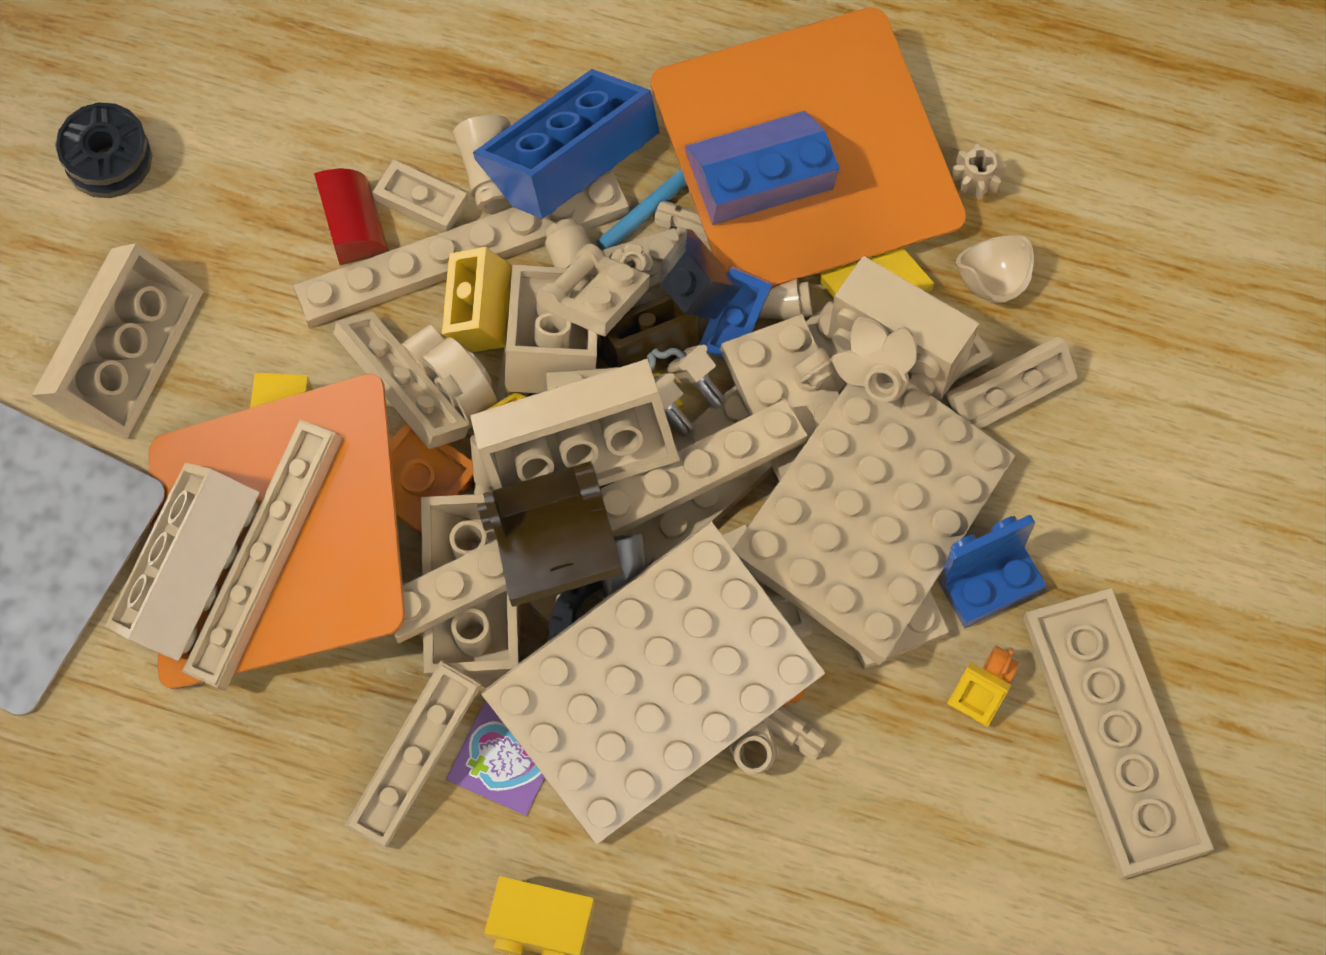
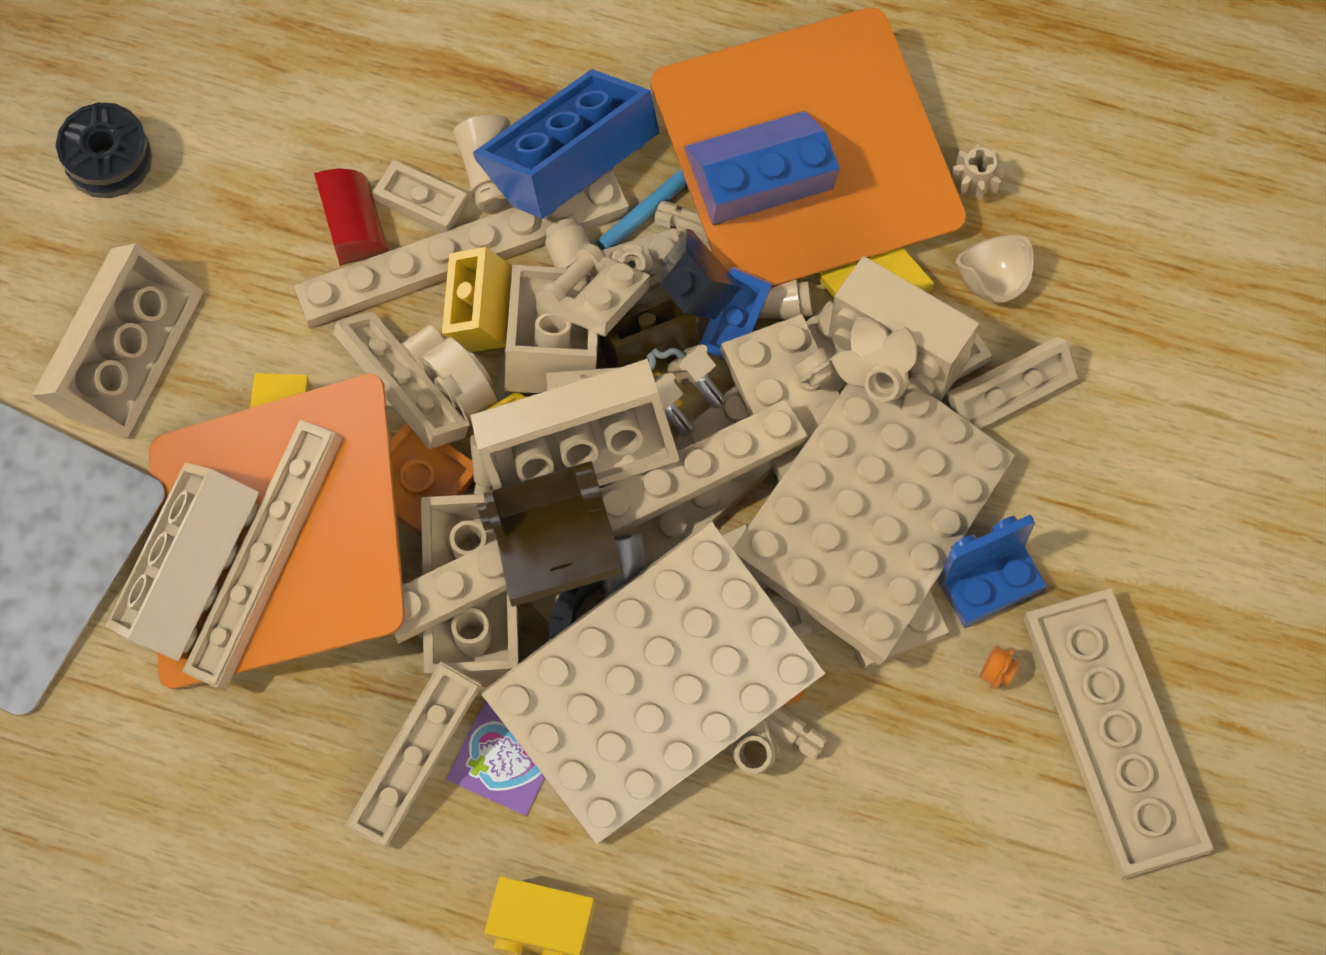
yellow tile [947,662,1012,727] -> none

